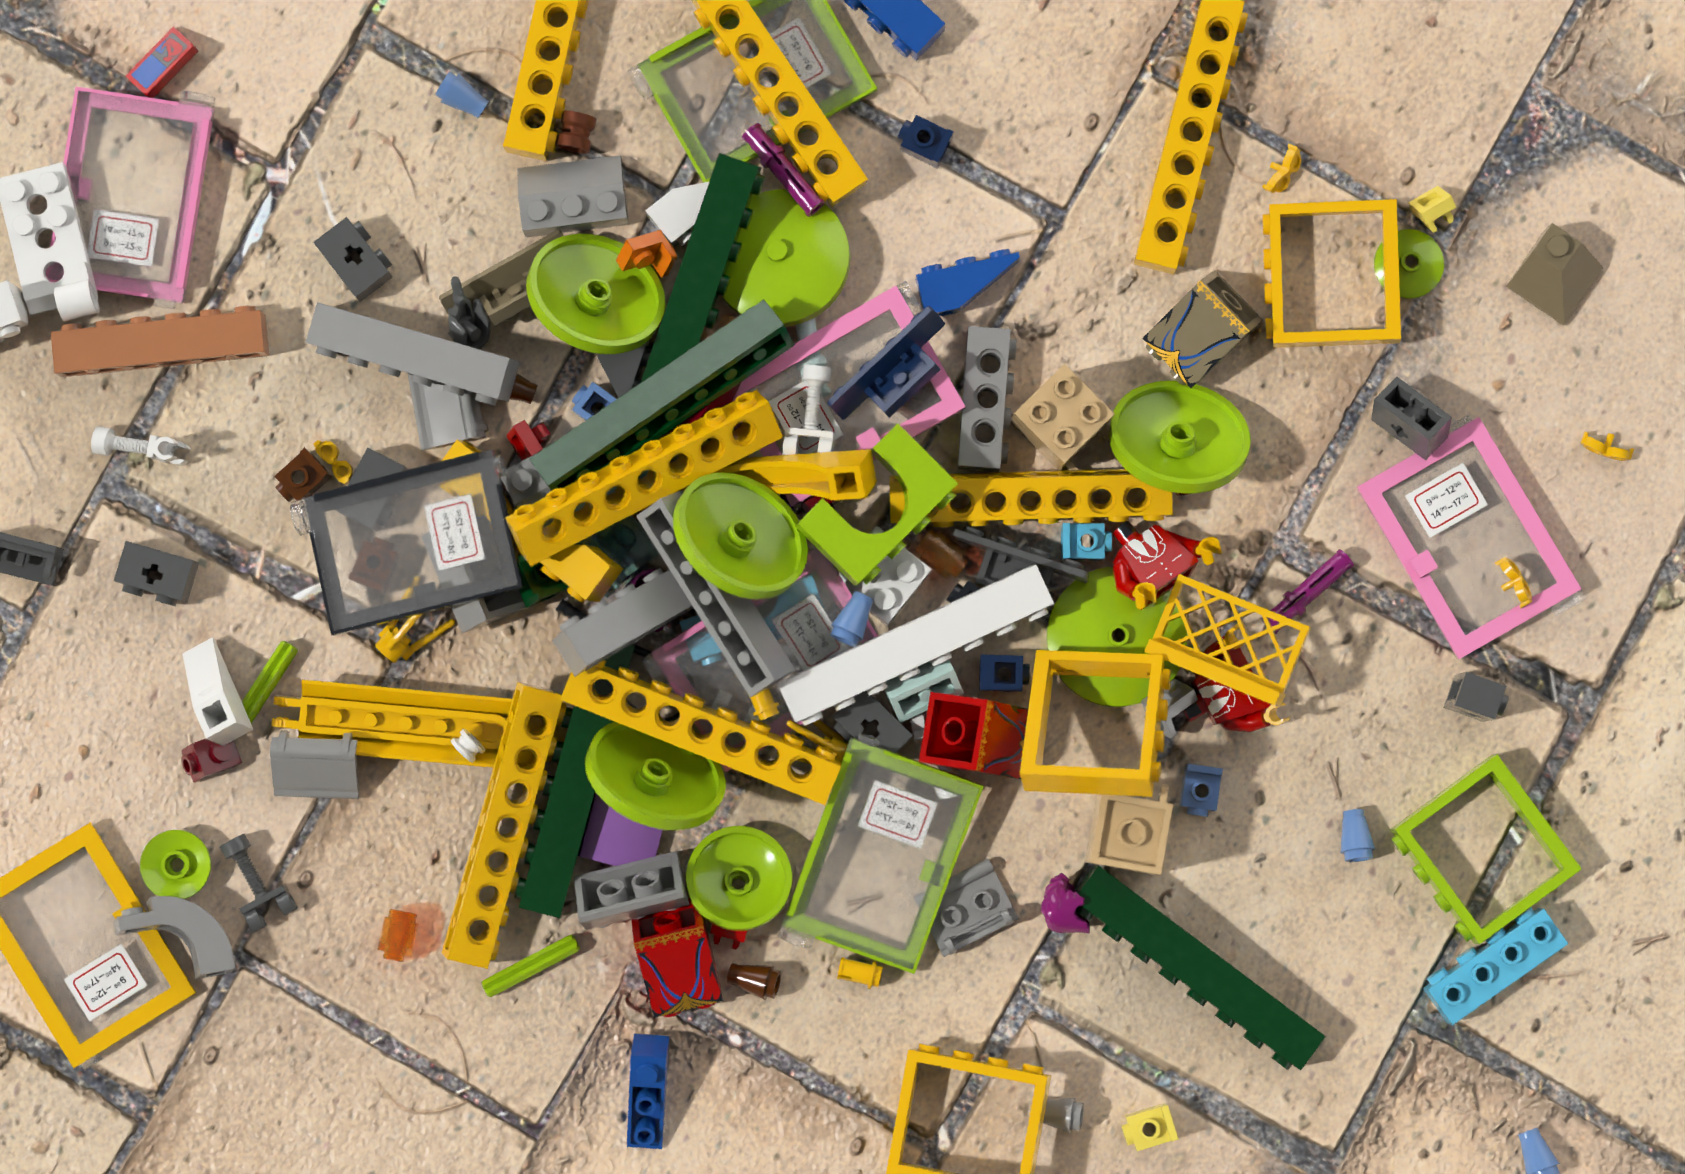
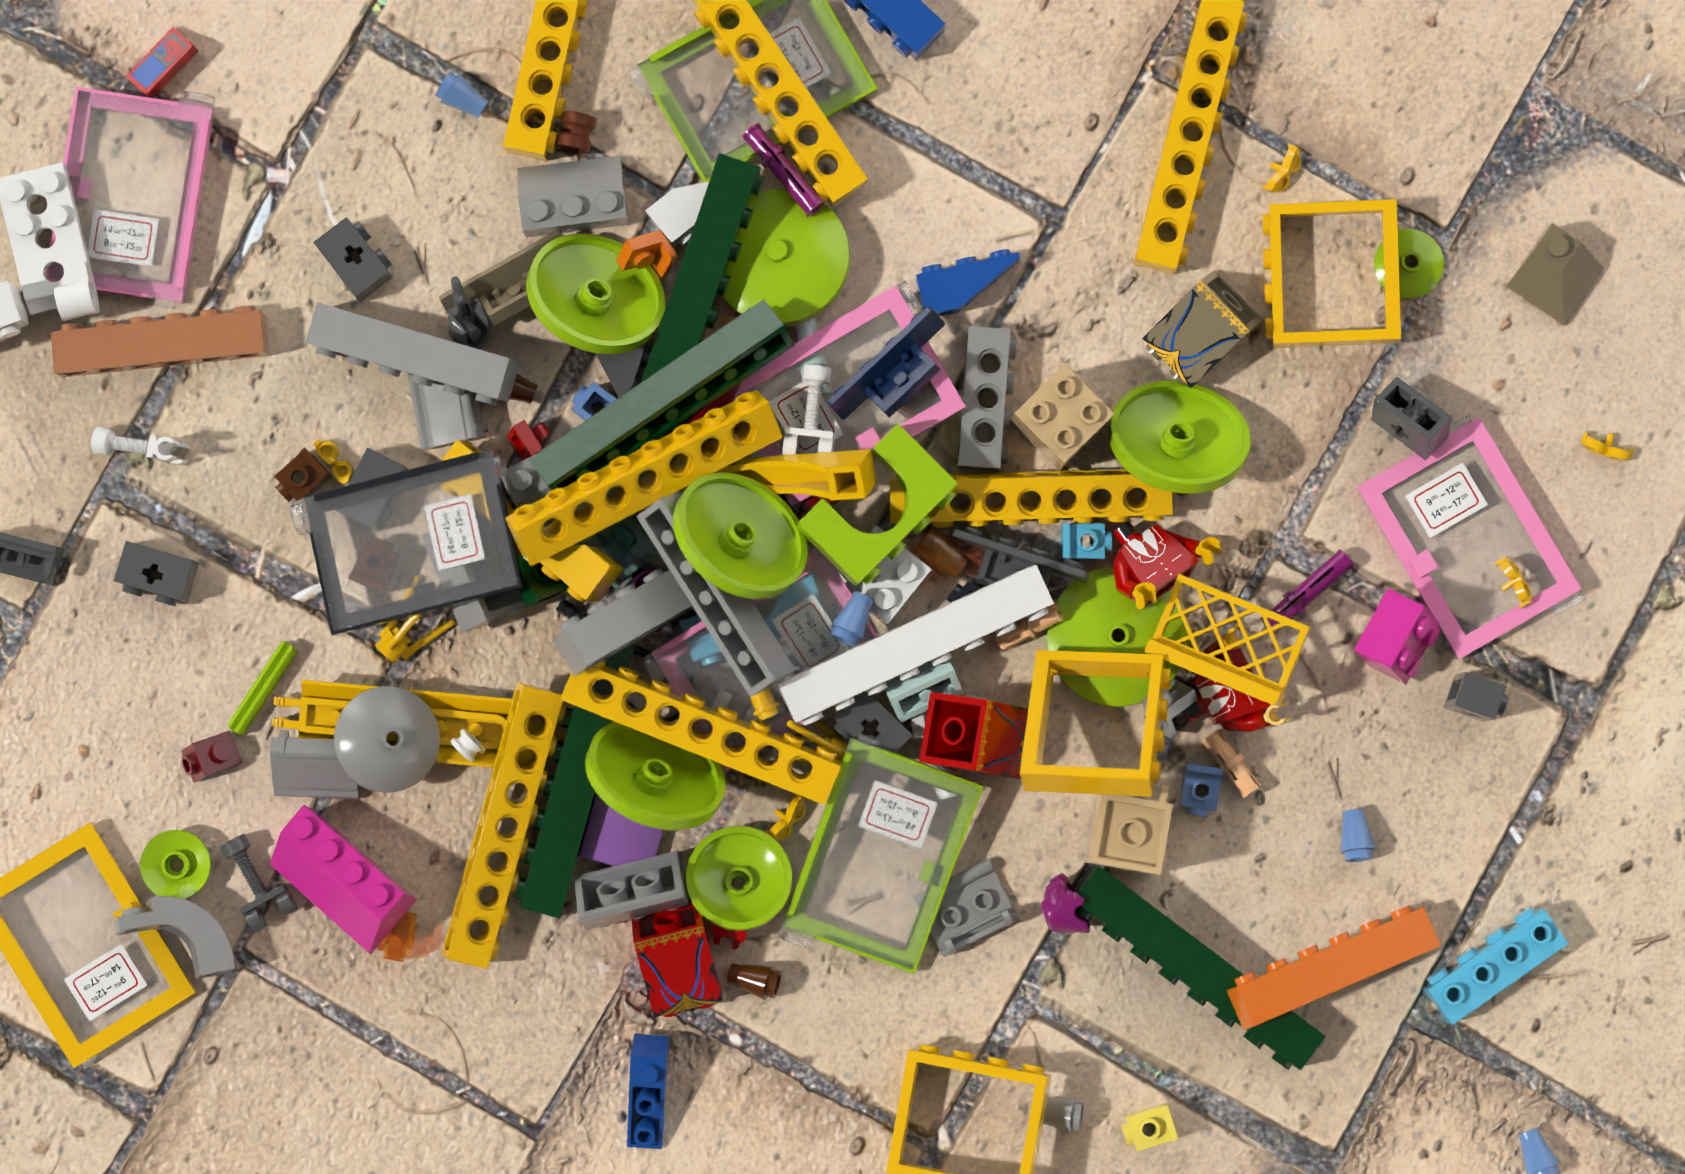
white slope [183,637,254,746] -> none
lime axle [481,935,580,997] -> none
yellow pin [837,957,883,989] -> none
dark blue brick [897,115,954,169] -> none
dark blue brick [979,654,1030,692] -> none
lime window [1390,754,1582,944] -> none
light yellow tile [1408,186,1457,232] -> none
none -> dark pink slope [270,805,417,954]
none -> light grey dish [334,686,440,793]
none -> yellow piece [765,793,806,841]
none -> light nougat axle [995,601,1064,650]
none -> light nougat pin [1201,729,1261,798]
none -> orange brick [1226,905,1441,1030]
none -> dark pink brick [1354,588,1440,685]

